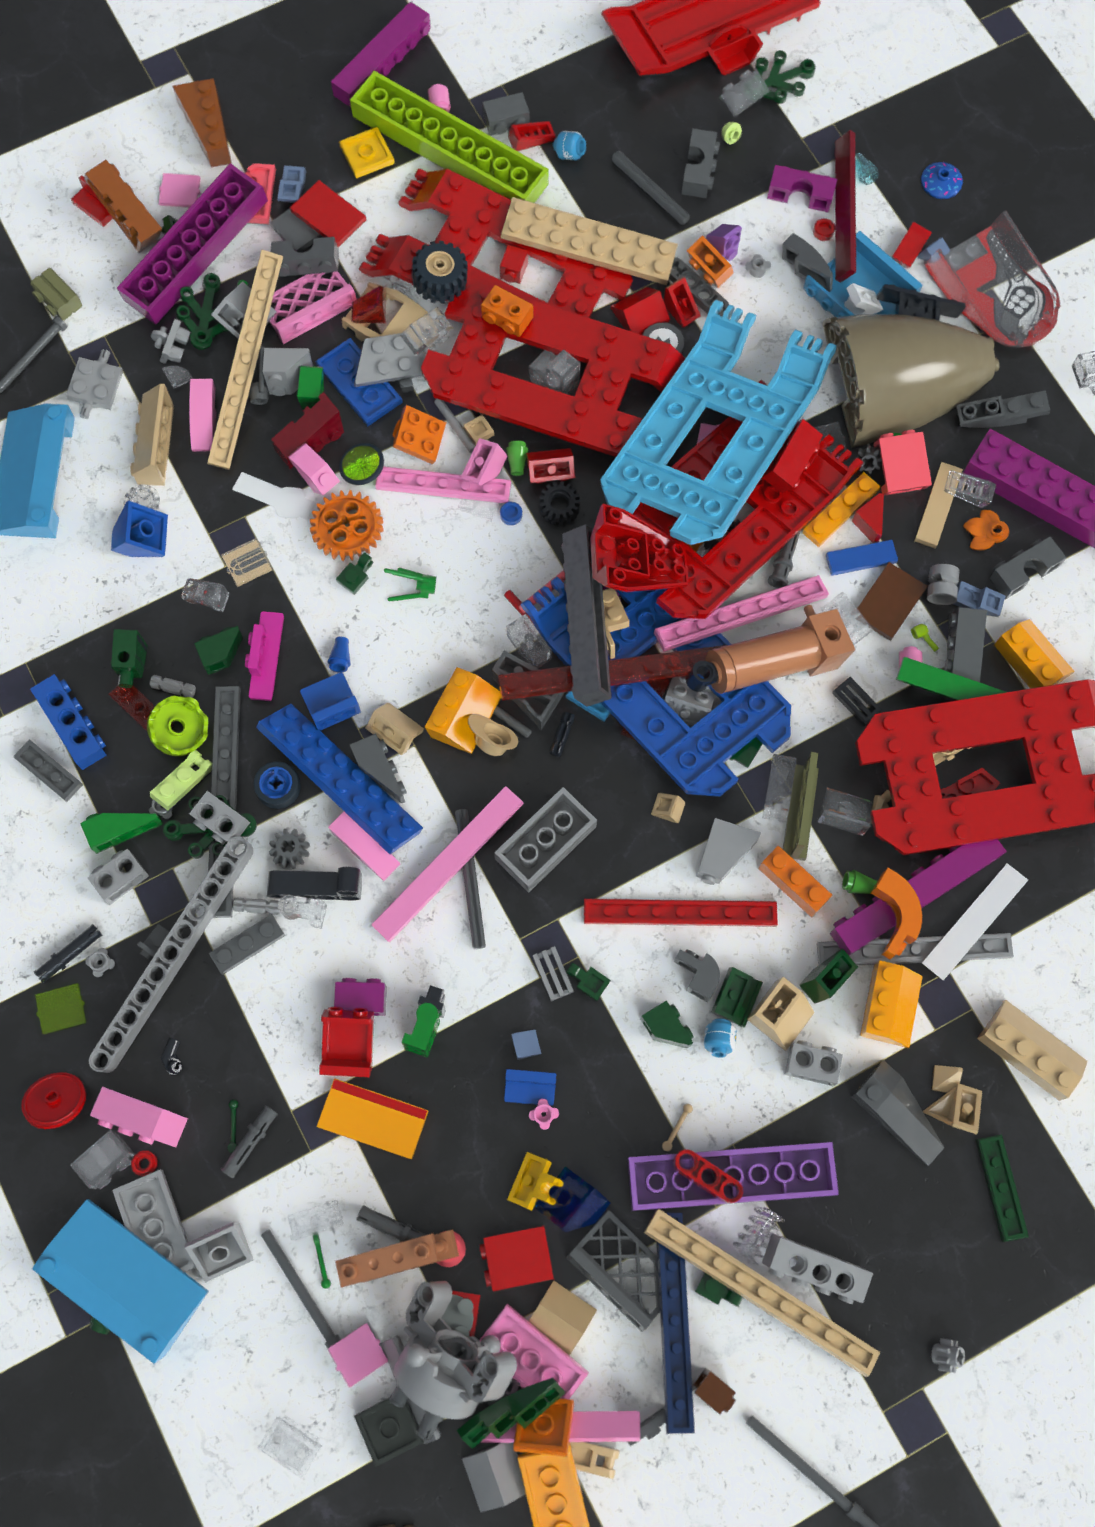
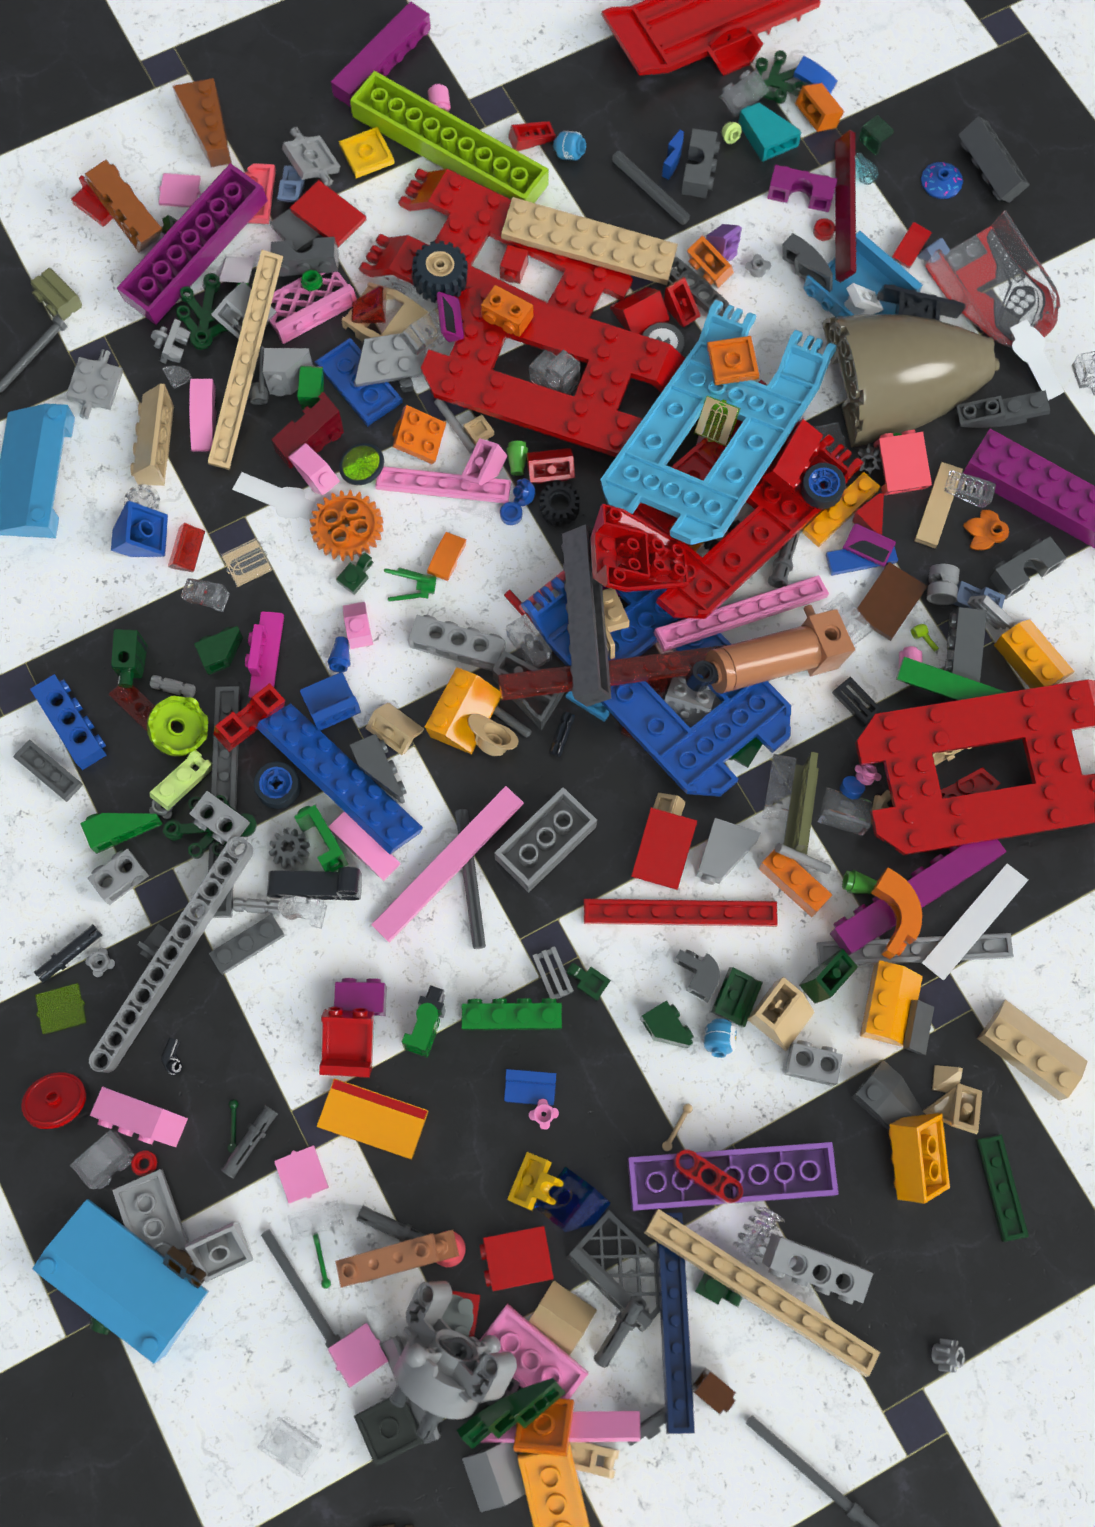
dark grey brick [483,92,530,136] -> none
sand blue slope [511,1030,541,1060] -> none
none -> dark brown plate [163,1246,207,1288]
none -> clear red slope [168,523,205,572]
none -> red arch [213,683,285,752]
none -> white sticker [219,256,255,283]
none -> bright pink piece [274,1145,329,1204]
none -> light grey plate [282,127,340,186]
none -> green panel [294,805,349,872]
none -> green plate [301,270,323,291]
none -> bright pink slope [343,602,373,649]
none -> light grey brick [408,615,506,671]
none -> orange slope [427,532,467,581]
none -> magenta slope [436,292,464,342]
none -> green brick [462,998,562,1030]
none -> blue plate [513,478,535,506]
none -> dark grey pin [594,1295,646,1368]
none -> red tile [631,808,697,890]
none -> blue slope [662,130,684,180]
none -> piece [694,396,741,446]
none -> orange tile [707,336,759,385]
none -> teal slope [738,103,802,162]
none -> light grey bar [775,843,831,874]
none -> blue slope [793,55,838,94]
none -> orange brick [795,83,844,132]
none -> wheel [801,463,846,509]
none -> blue tile [840,776,865,799]
none -> magenta slope [843,524,896,567]
none -> bright pink plate [855,764,881,785]
none -> clear green panel [859,115,894,155]
none -> light orange slope [889,1113,950,1204]
none -> dark grey tile [903,1000,934,1055]
none -> dark grey brick [958,116,1030,203]
none -> light grey tile [967,595,1016,629]
none -> white sticker [1010,319,1064,400]

